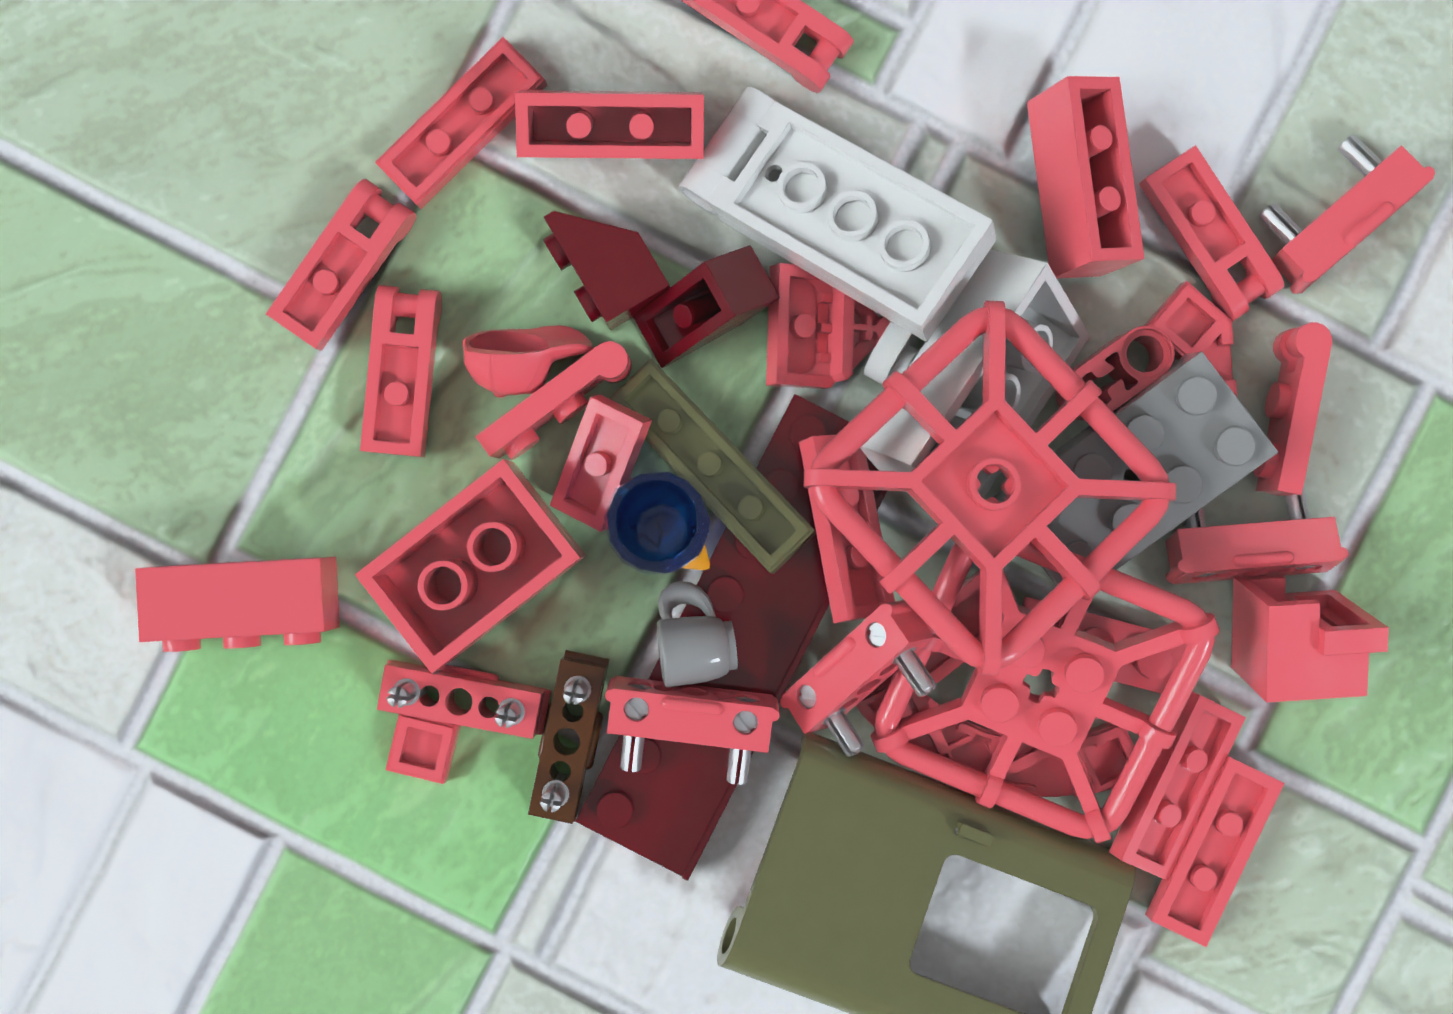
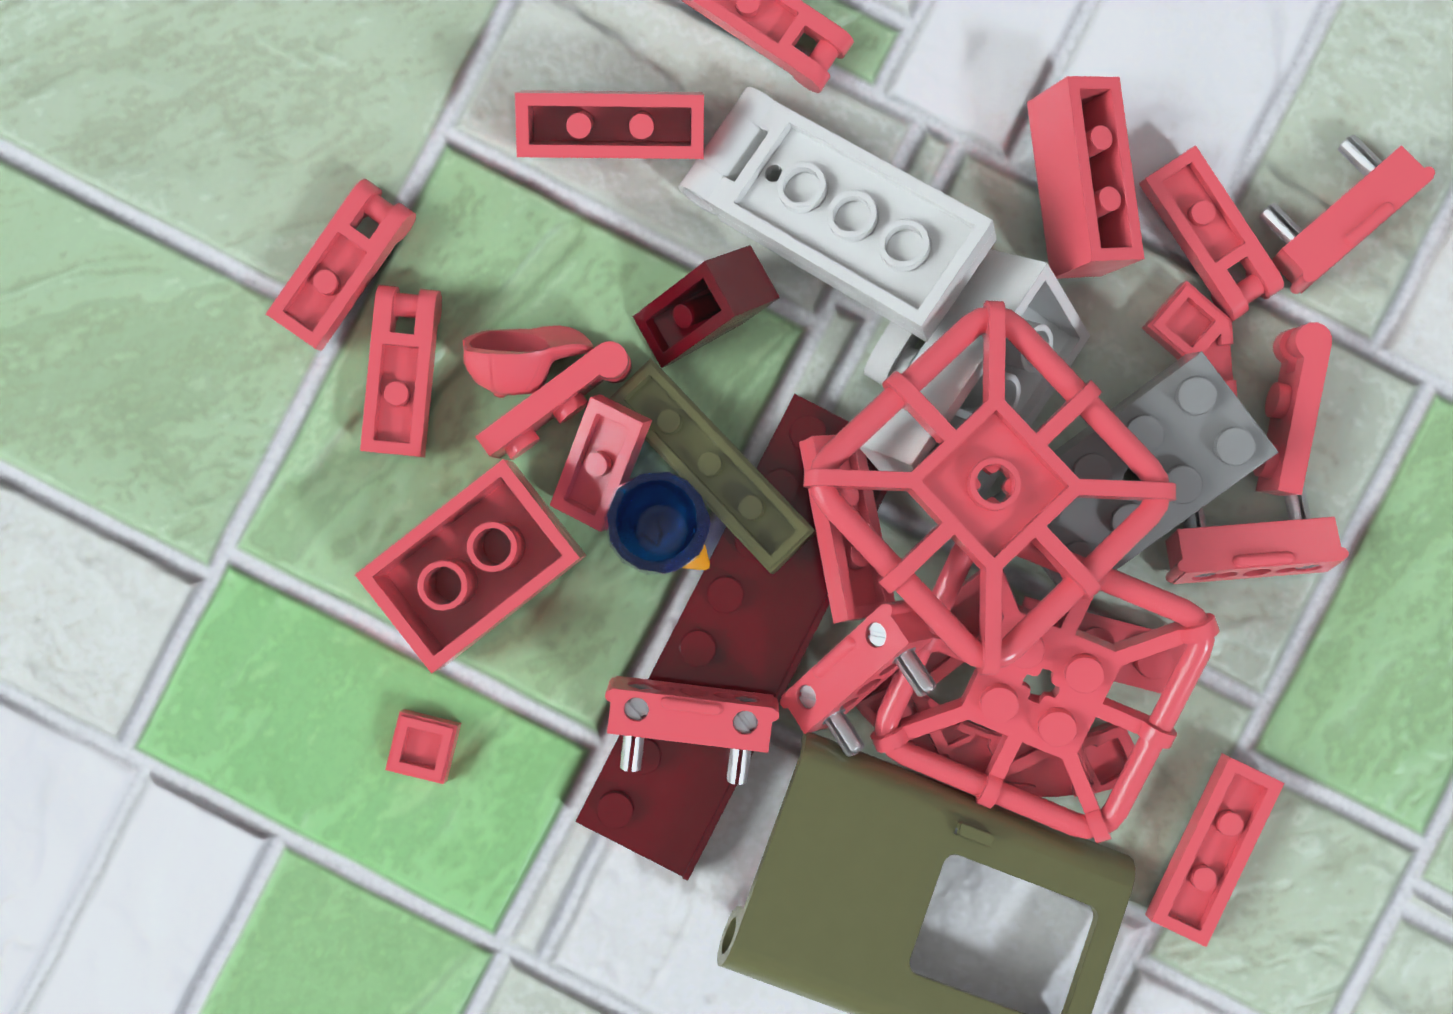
coral brick [135,556,340,652] -> none
coral tile [375,37,547,209] -> none
coral piece [377,660,551,739] -> none
reddish brown piece [528,650,610,824] -> none
dark red slope [543,211,670,330] -> none
light grey piece [657,581,738,687] -> none
coral slope [766,263,890,389] -> none
coral beam [1055,325,1175,420] -> none
coral plate [1109,692,1246,881] -> none
coral plate [1231,574,1389,703] -> none

